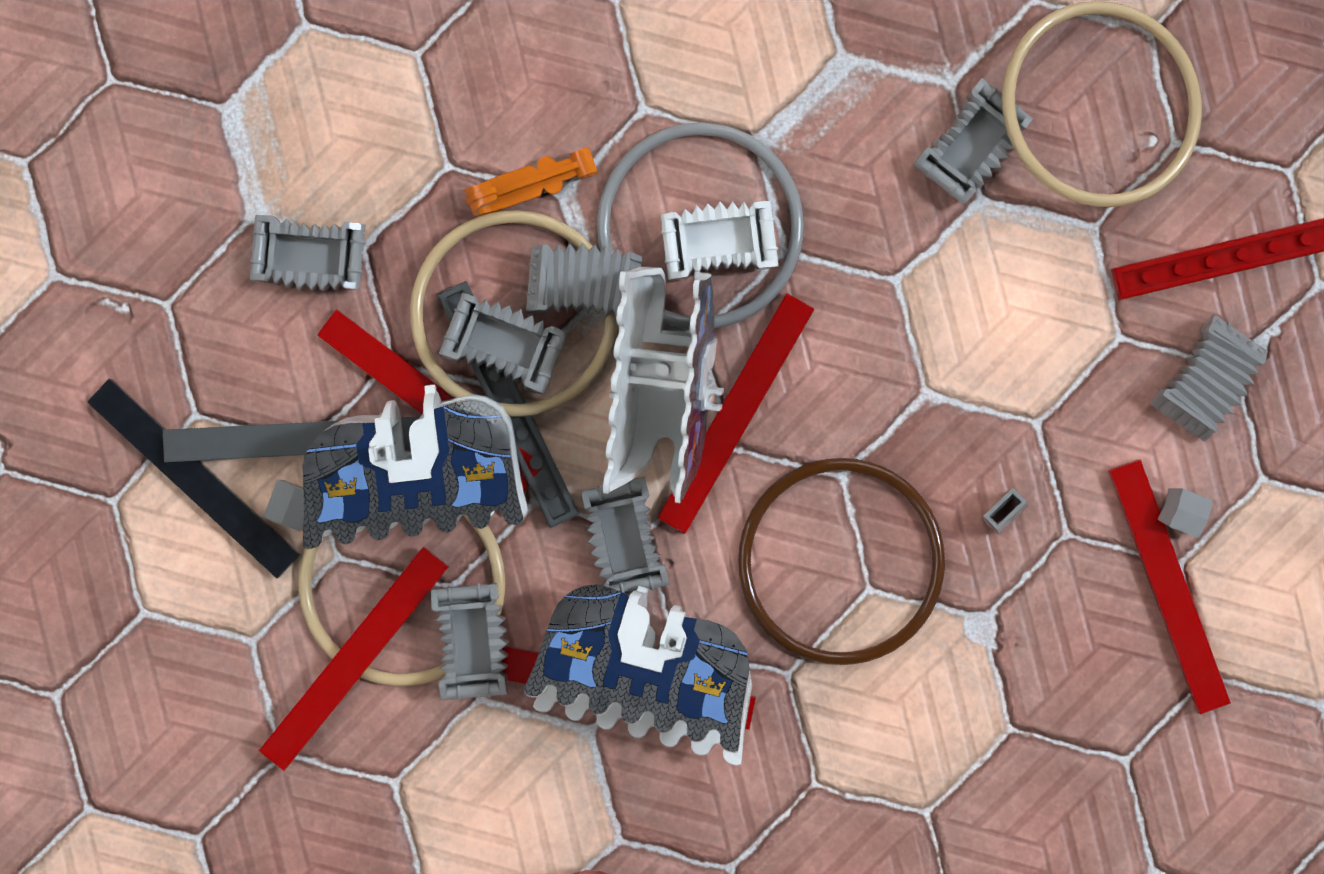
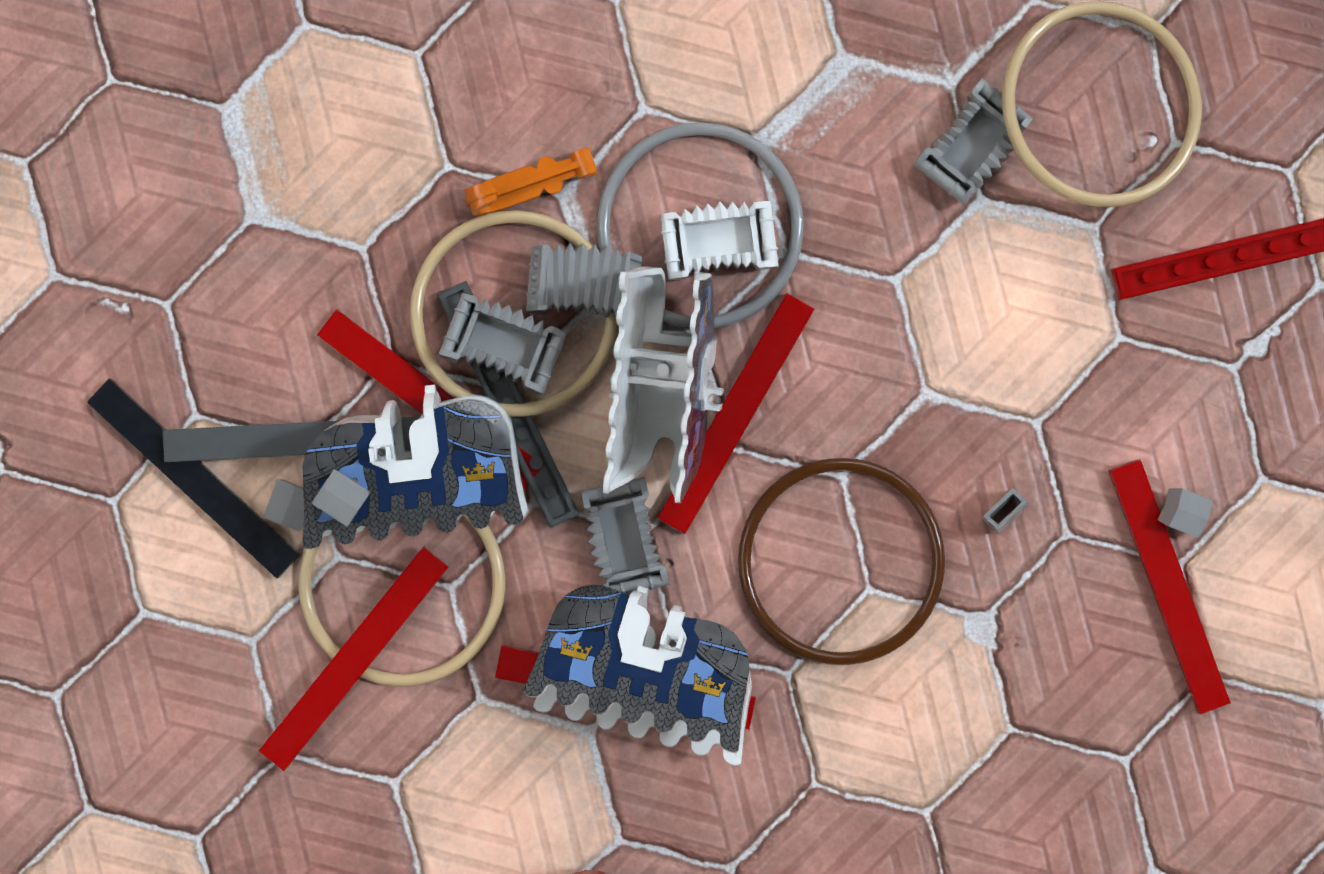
light grey piece [249,215,366,292] -> none
light grey piece [431,583,509,700] -> none
light grey piece [1150,314,1268,442] -> none
none -> light grey piece [311,469,371,527]

